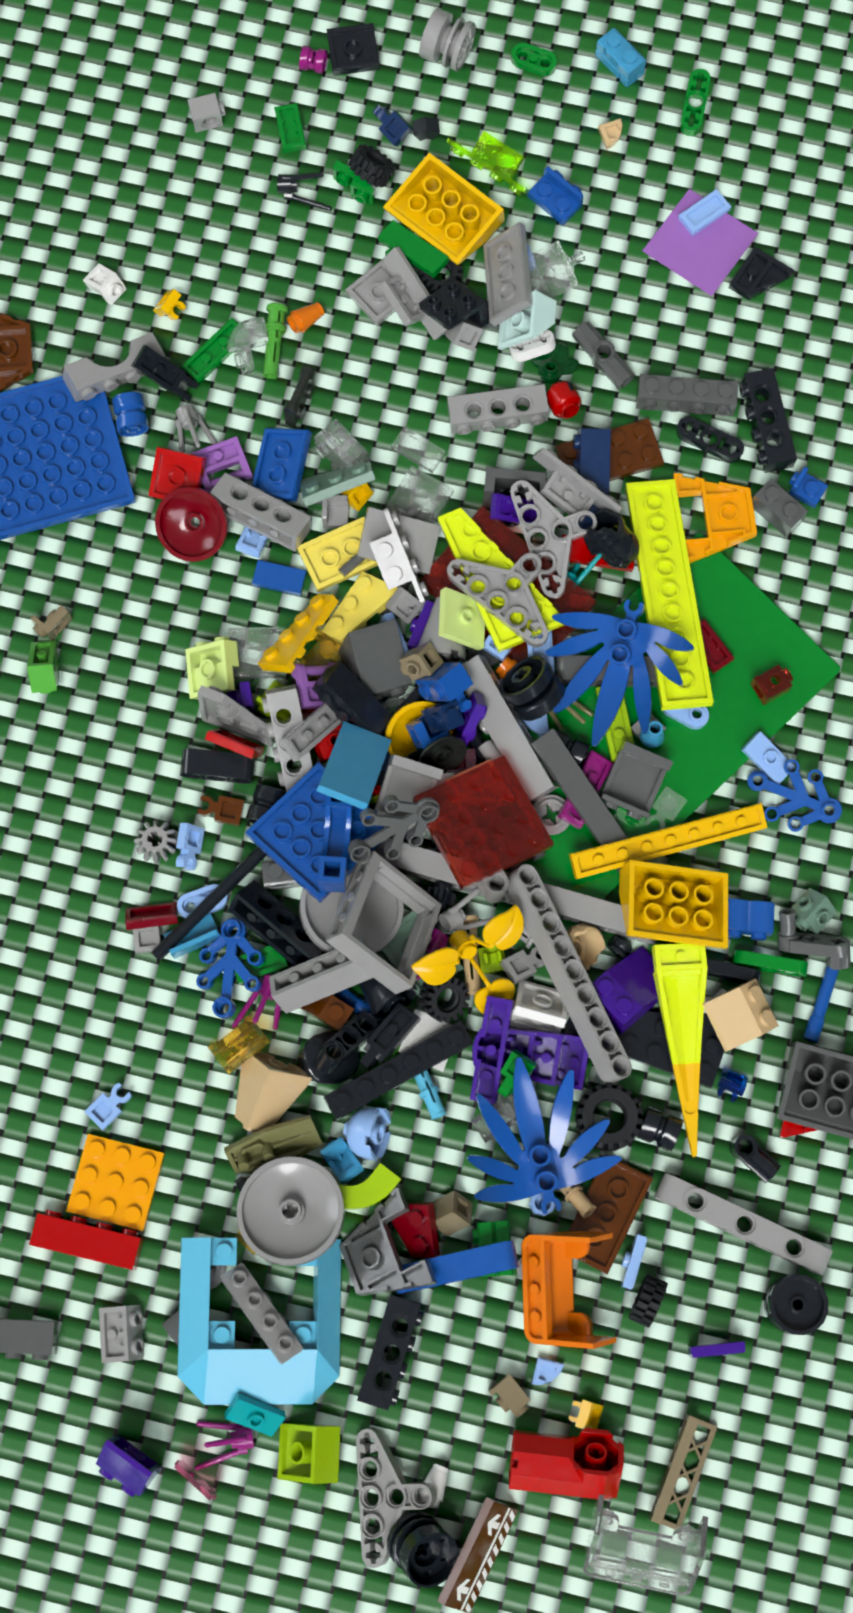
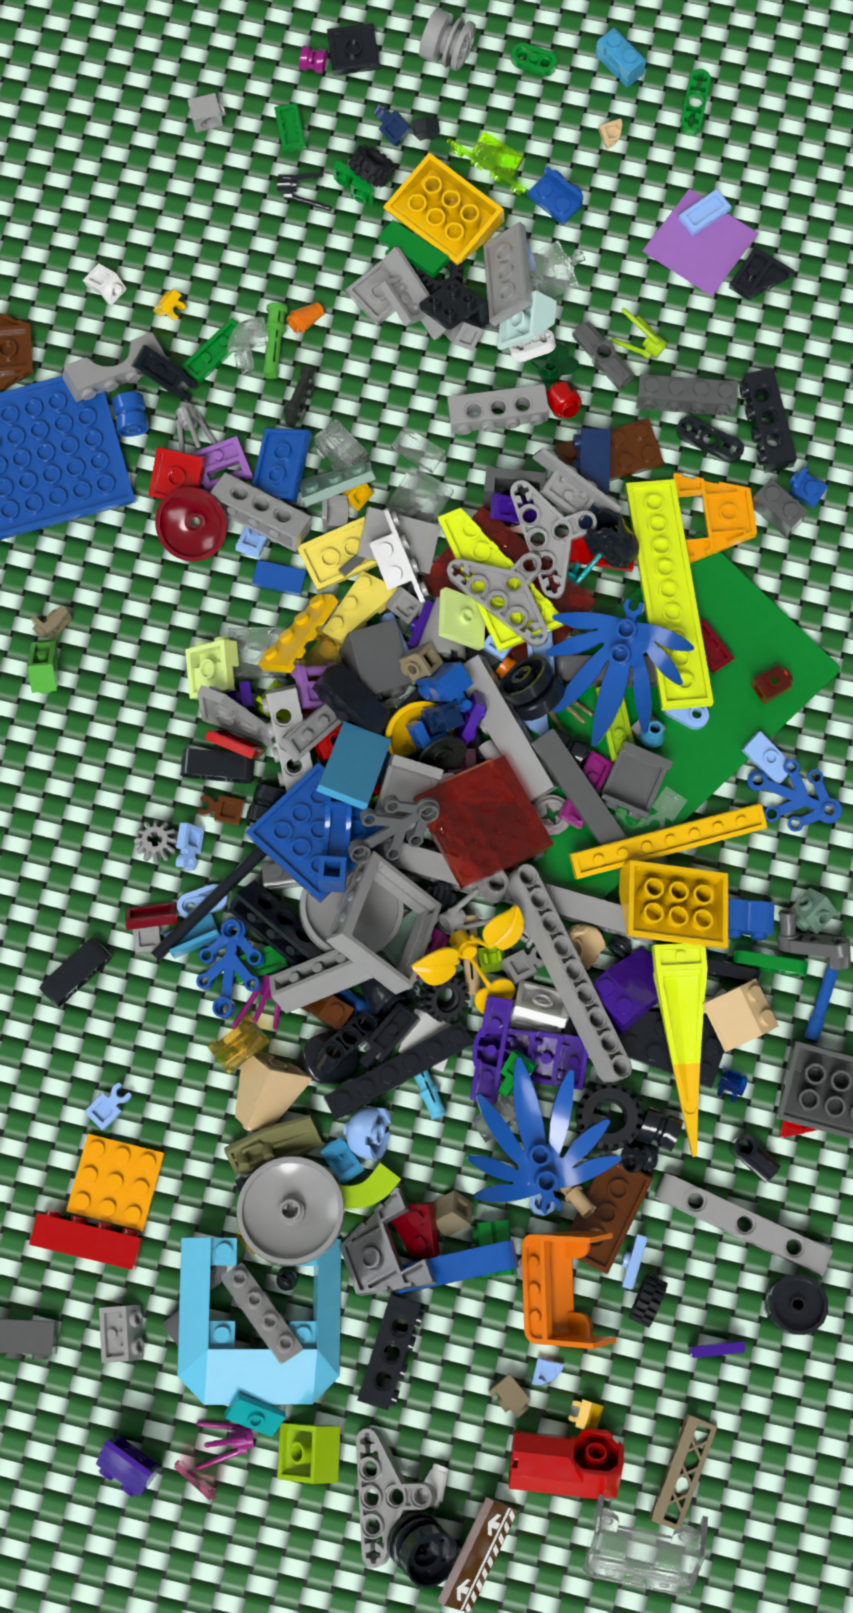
none -> black beam [39,937,113,1007]
none -> black hinge [276,1269,298,1291]
none -> lime plant [610,308,668,359]
none -> black wheel [621,1143,658,1173]

